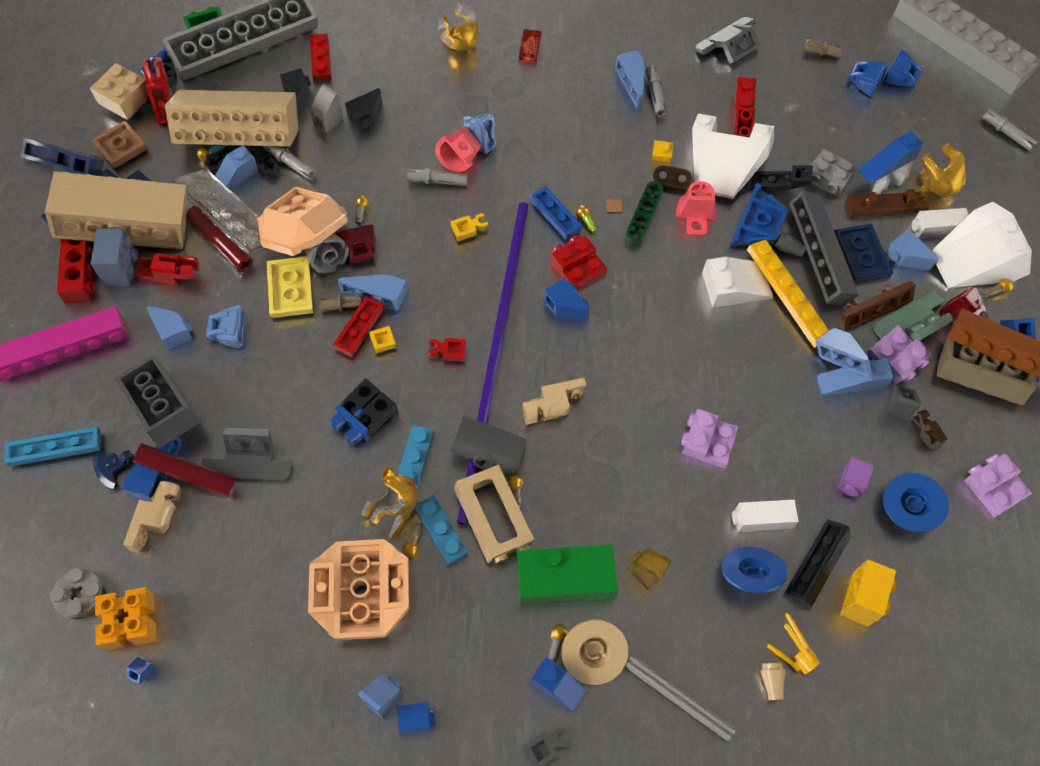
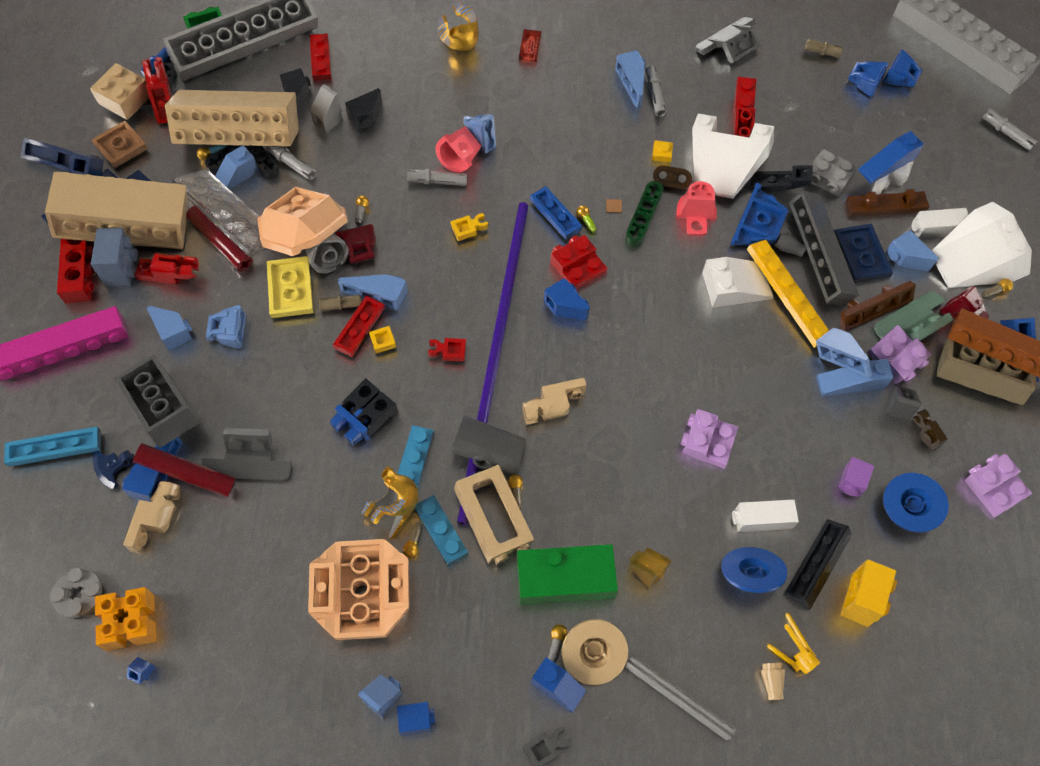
pearl gold piece [919,143,966,197] -> none

